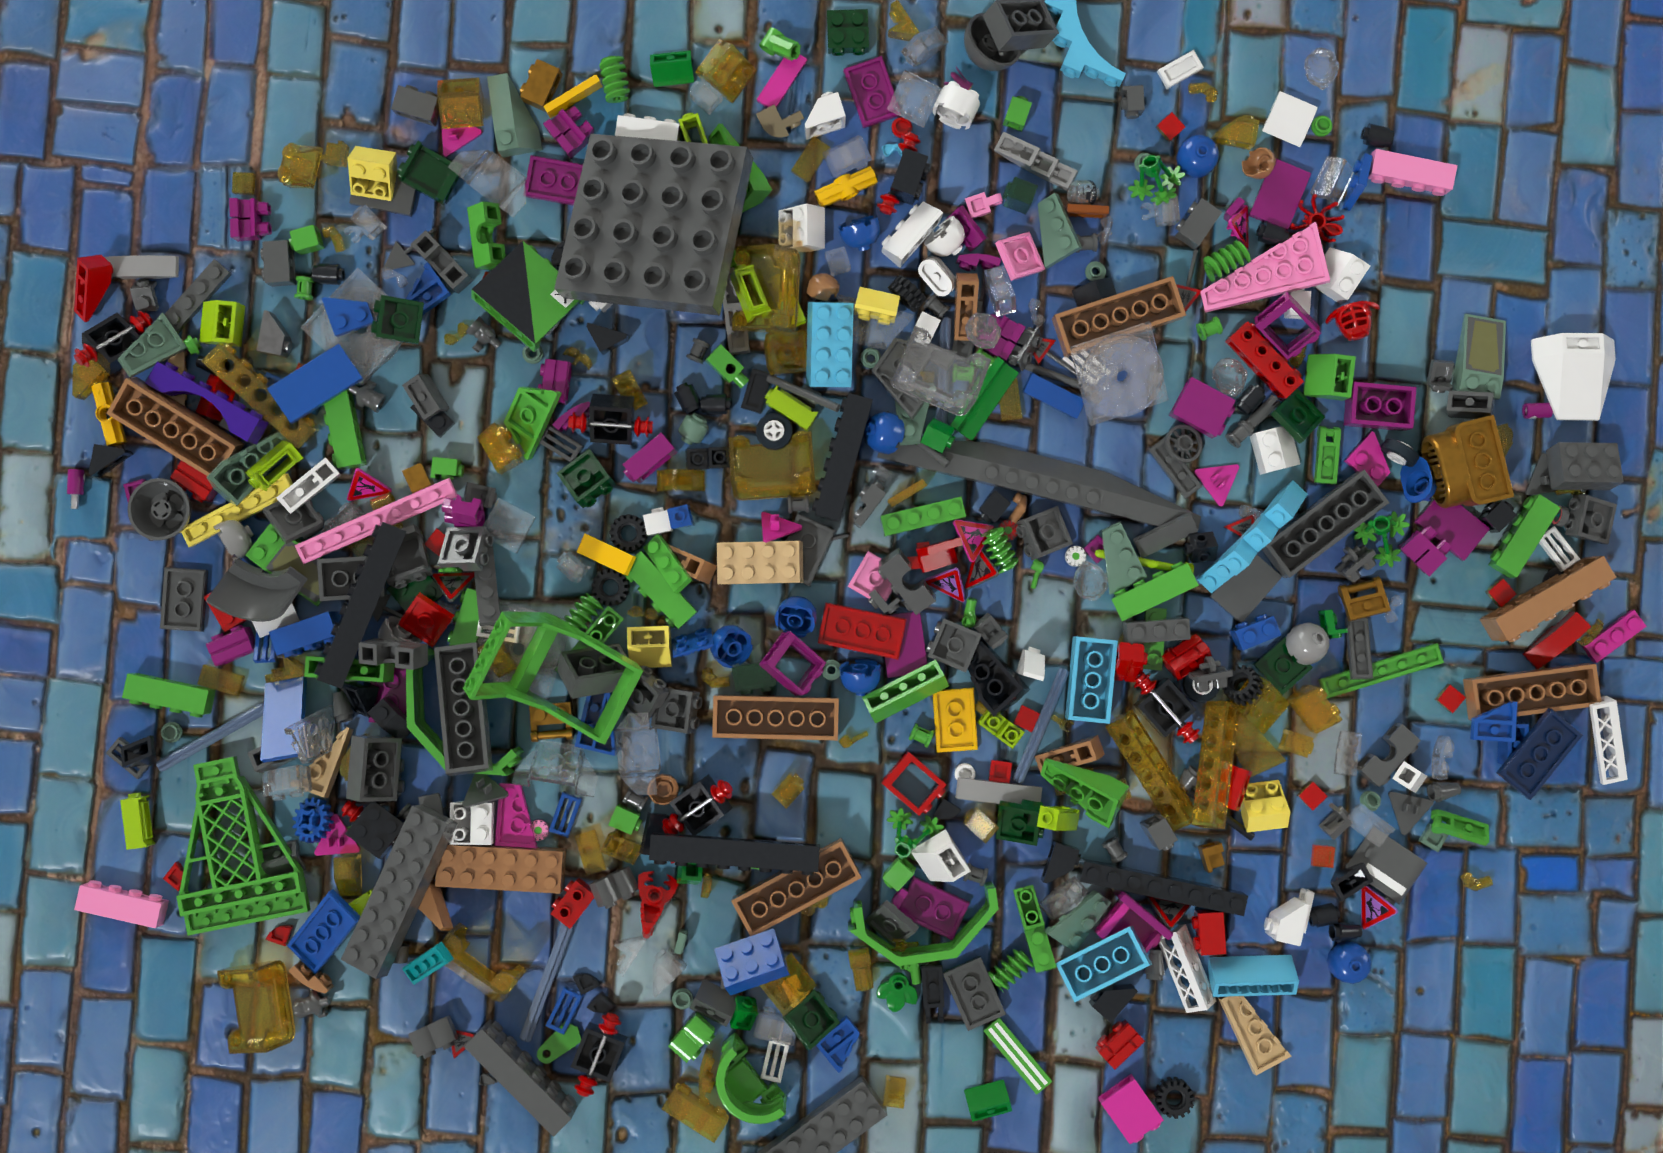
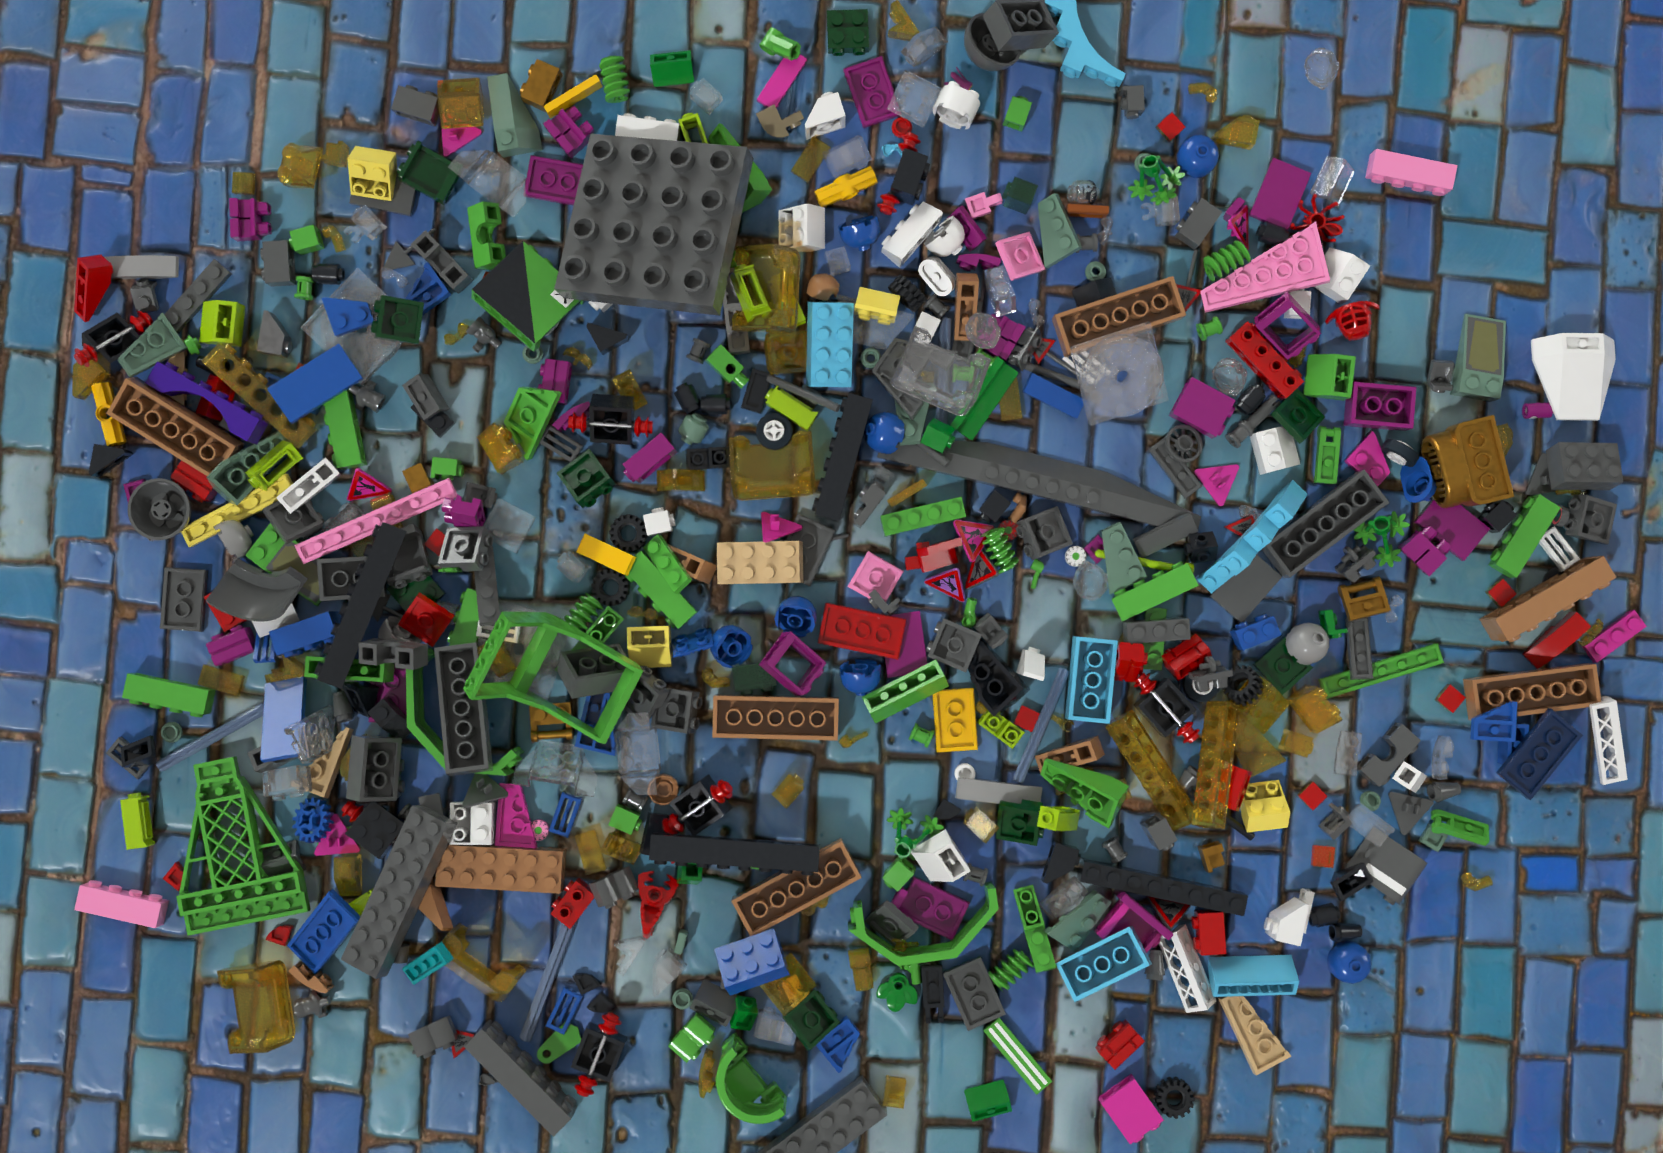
magenta piece [67,469,85,509] -> none
piece [432,572,475,602] -> none
black tile [551,241,565,268] -> none
clear yellow brick [662,1083,729,1143] -> none
blue bracket [667,504,694,529] -> none
clear yellow slope [695,39,757,103] -> none
clear yellow tile [701,873,713,898] -> none
white tile [760,1036,790,1083] -> none
dark grey bush [788,494,809,514] -> none
sand green plate [822,660,840,680] -> none
dark grey arch [878,547,936,615] -> none
red window [881,751,946,816] -> none
red plate [988,760,1012,784] -> none
light grey slope [994,132,1078,191] -> none
black slope [1089,984,1138,1023] -> none
white tile [1157,50,1204,89] -> none
medium nougat hair [1242,147,1276,179] -> none
white slope [1262,91,1318,147] -> none
bright green plate [1311,116,1332,137] -> none
blue wing [1342,153,1373,211] -> none
black brick [1360,123,1394,148] -> none
piece [1361,885,1398,930] -> none
dark grey brick [1446,391,1495,419] -> none

